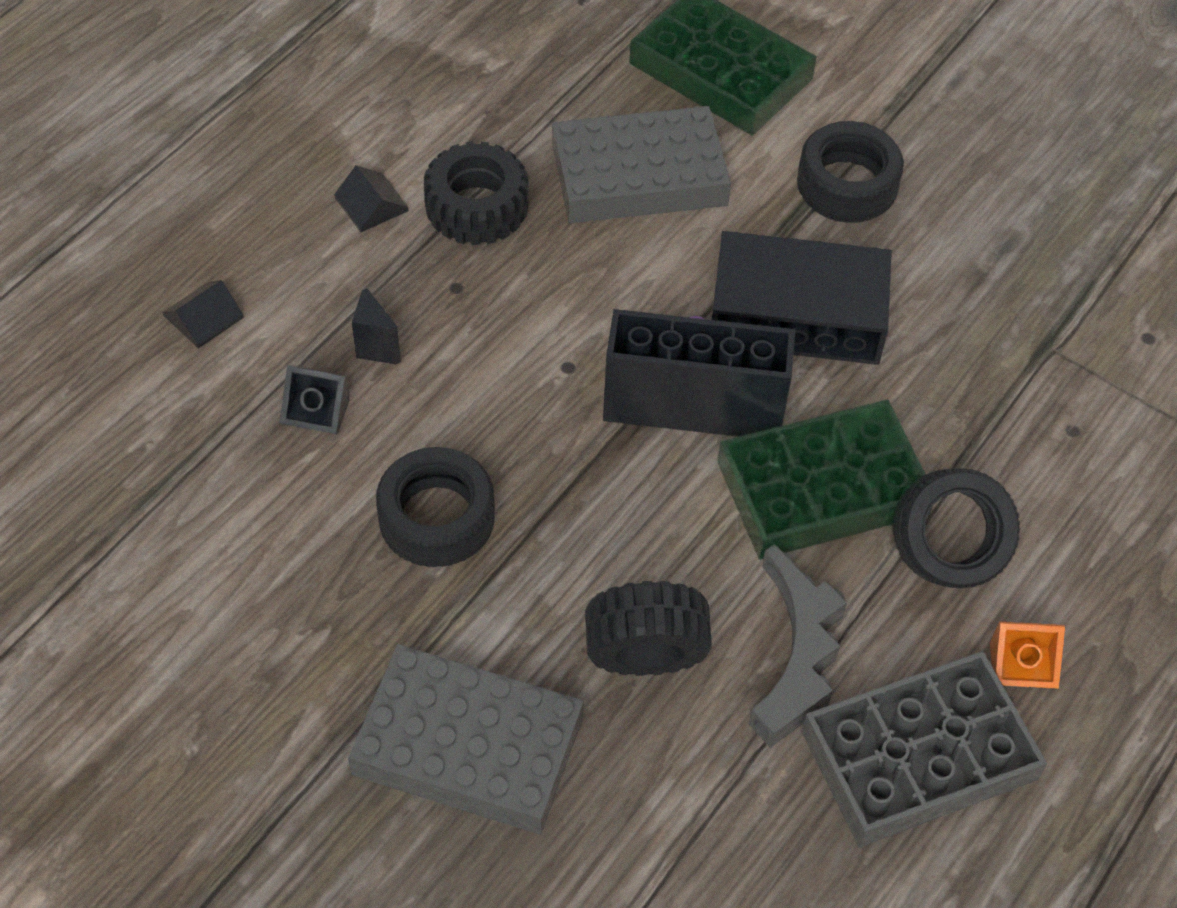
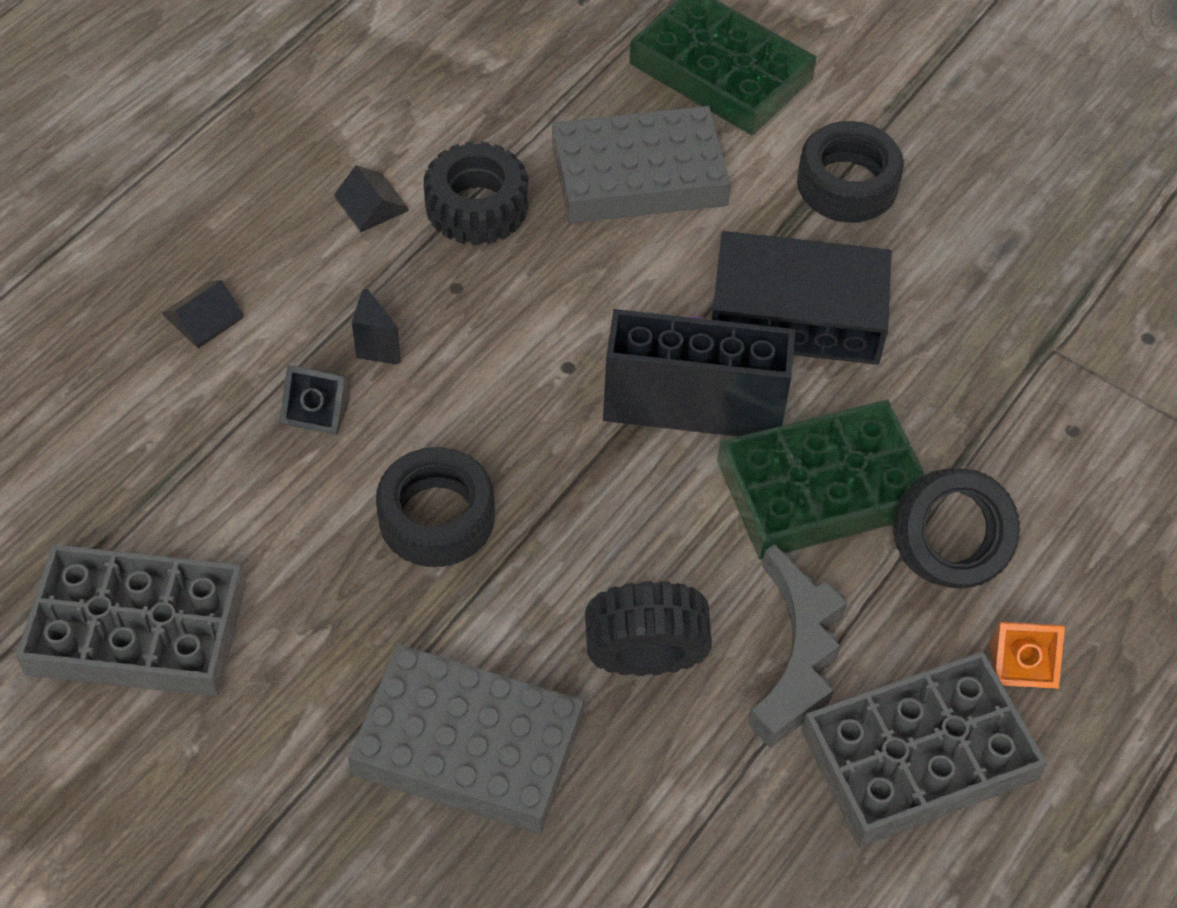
none -> dark grey brick [16,544,246,697]

